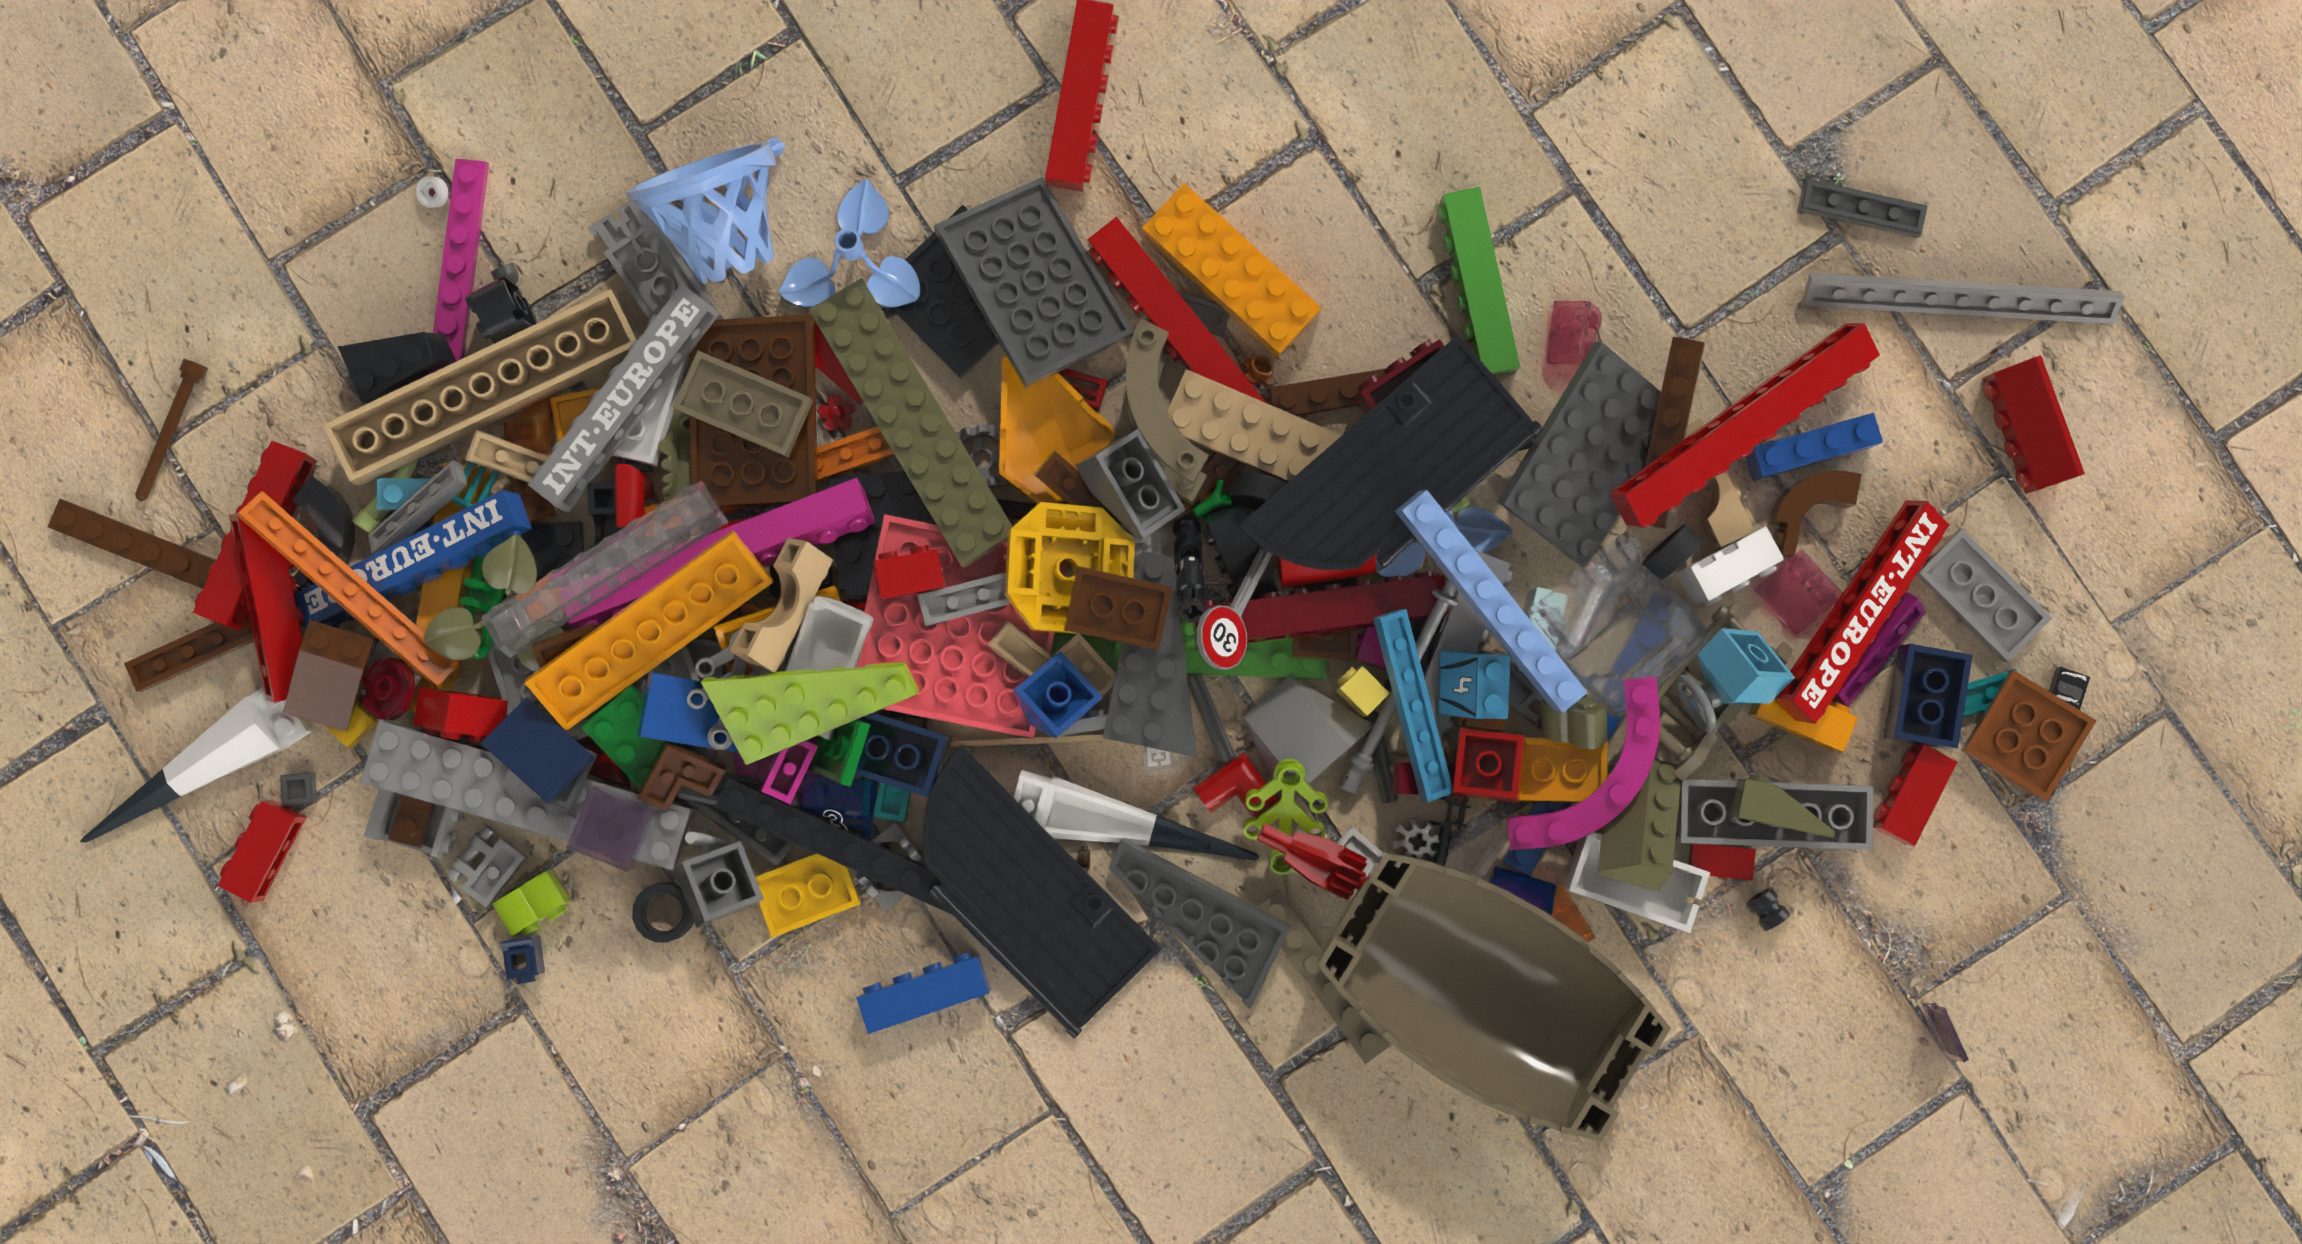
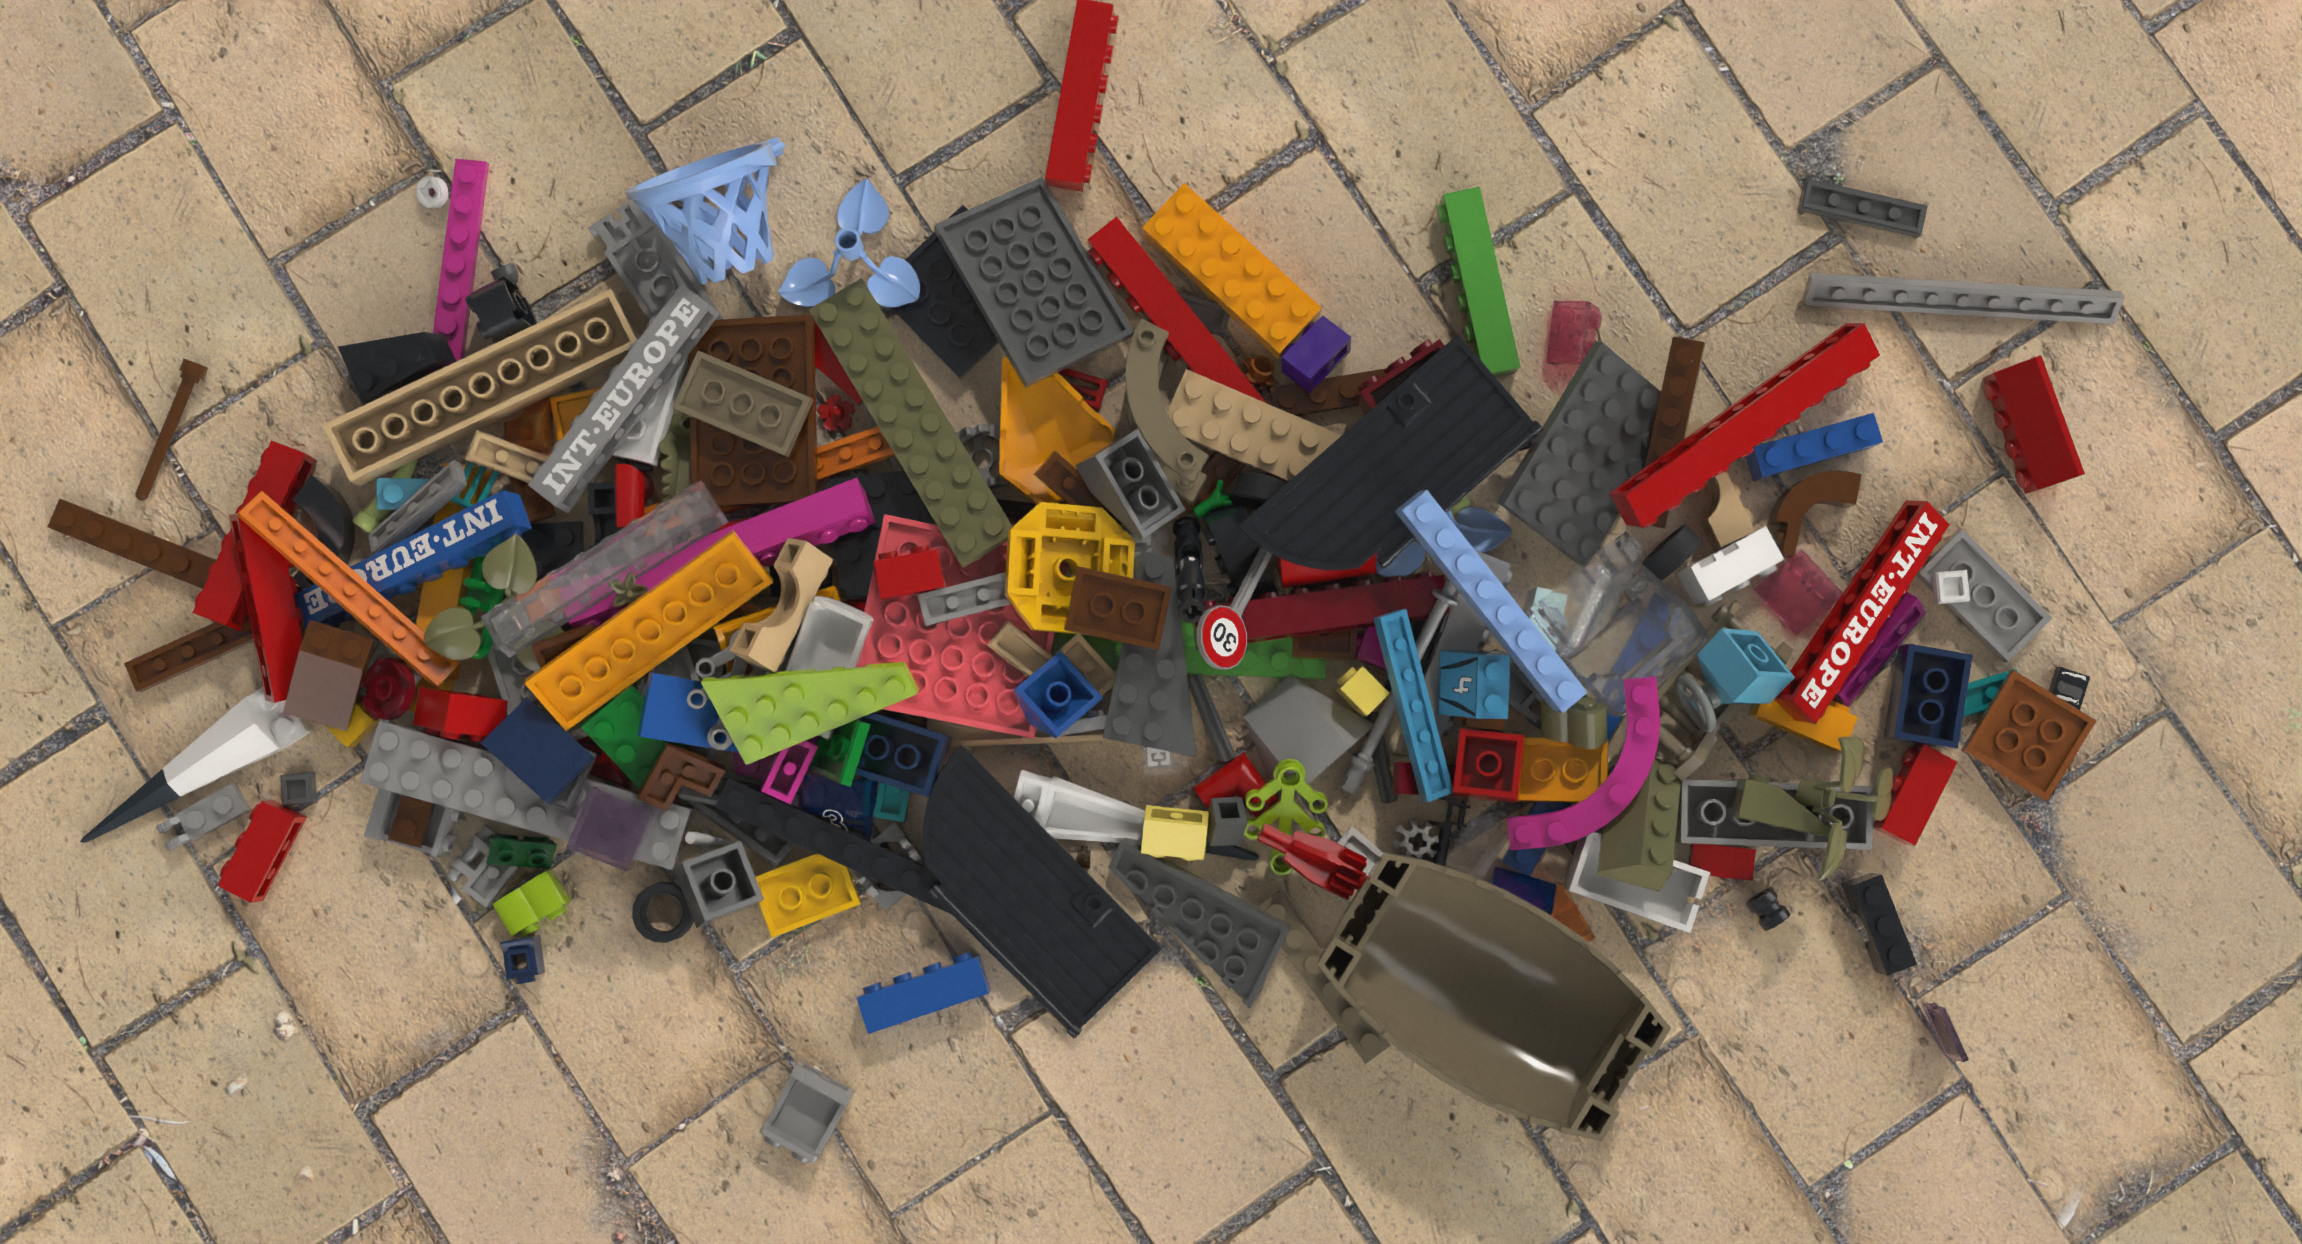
none -> light grey hinge [156,783,251,851]
none -> dark green hinge [486,833,557,869]
none -> olive plant [609,571,649,606]
none -> light grey panel [759,1061,855,1163]
none -> light yellow brick [1141,805,1209,861]
none -> dark grey brick [1207,797,1247,846]
none -> dark purple brick [1281,316,1351,393]
none -> olive plant [1796,737,1893,880]
none -> black arch [1841,873,1917,976]
none -> white tile [1932,570,1970,604]

